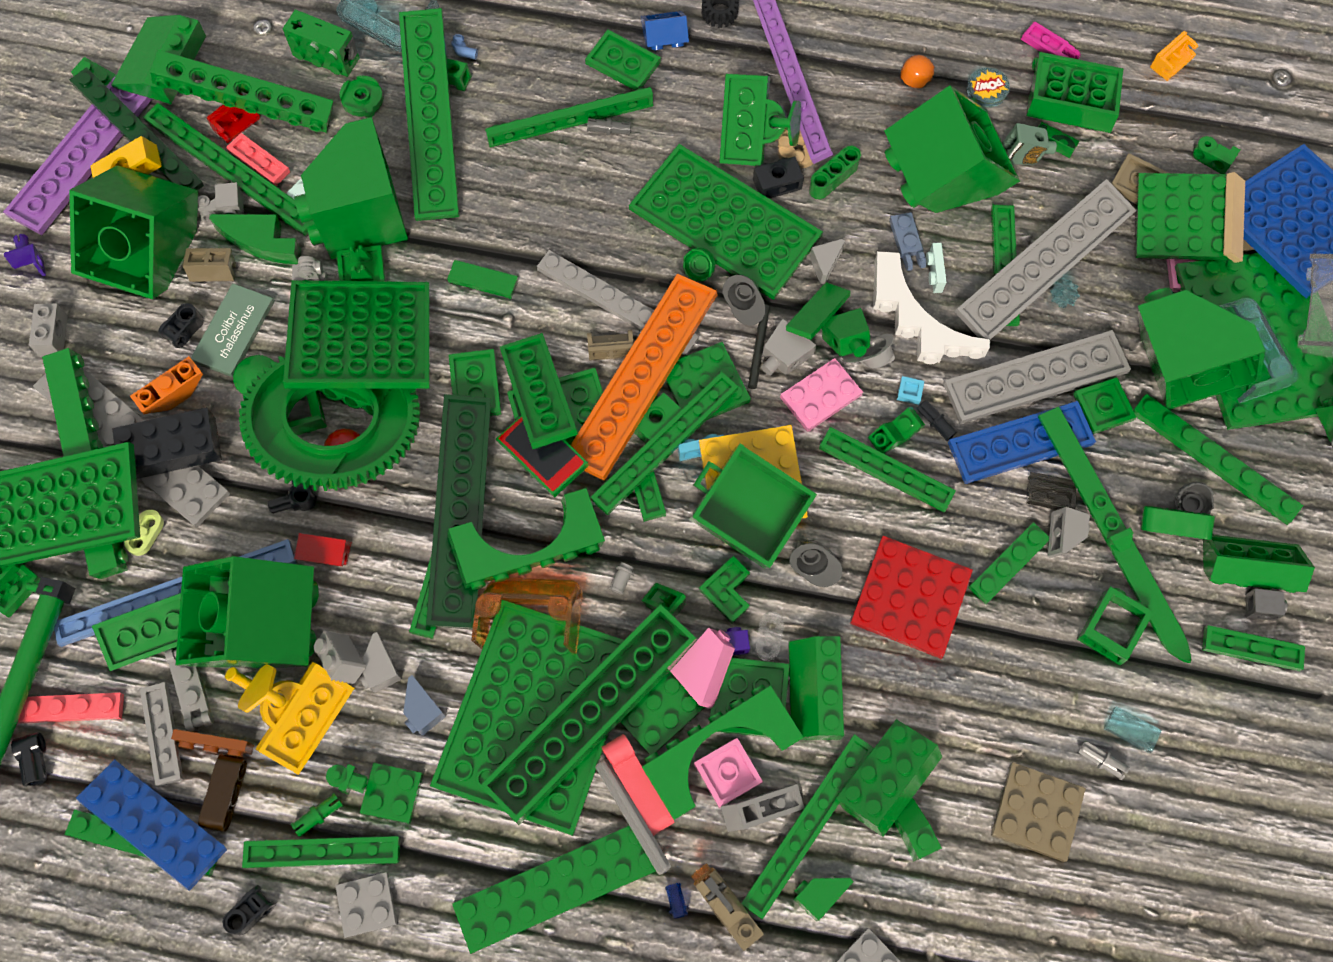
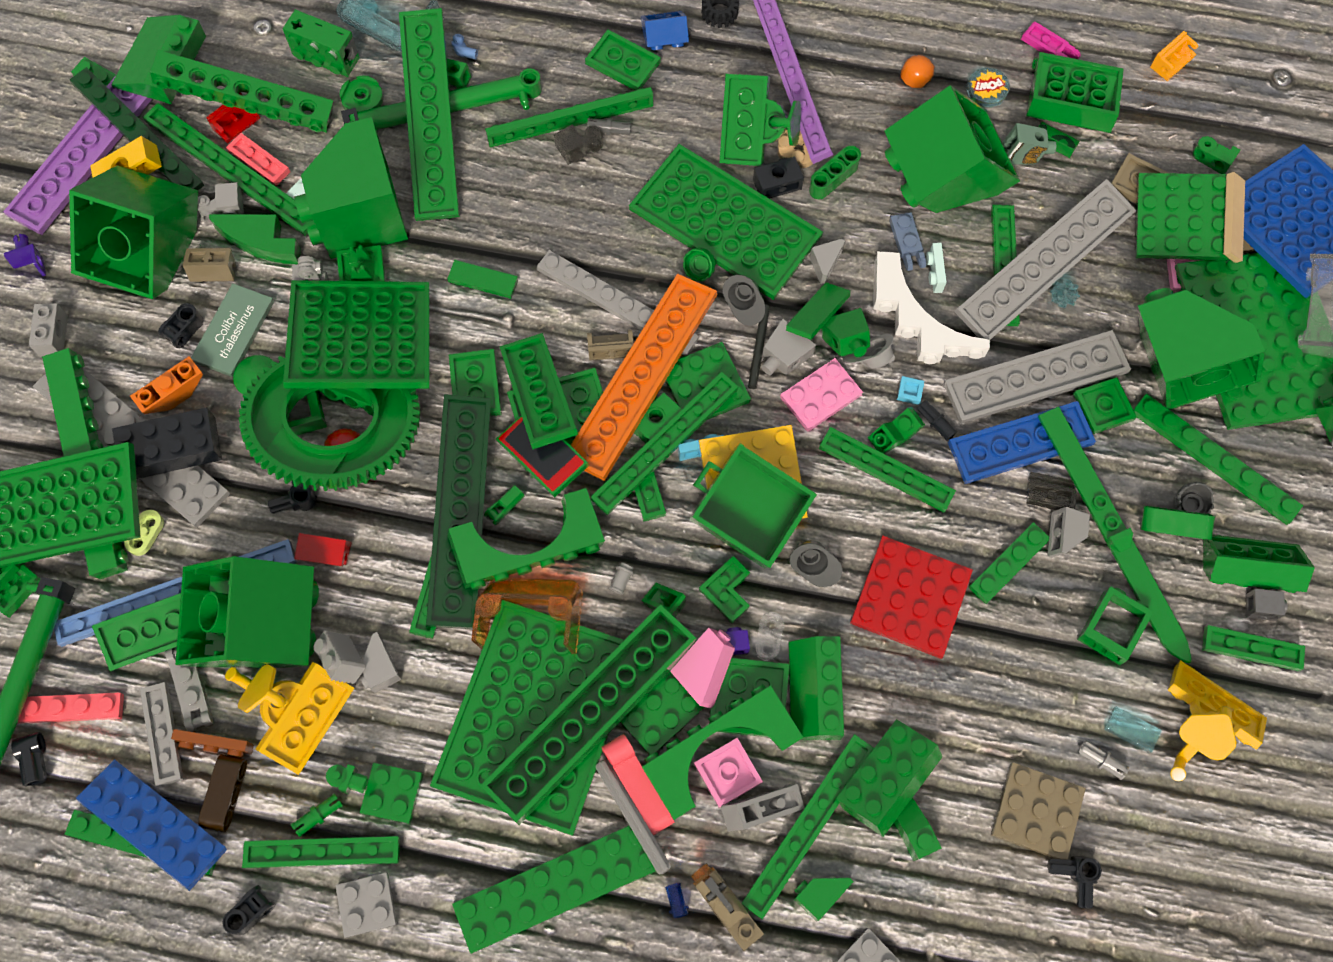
sand blue slope [403,675,446,736] -> none
clear light blue windscreen [1219,298,1299,403] -> none
none -> green piece [341,68,542,130]
none -> green bar [484,485,525,525]
none -> clear smoke brick [554,124,603,165]
none -> black axle [1047,856,1102,909]
none -> yellow plate [1168,660,1267,781]

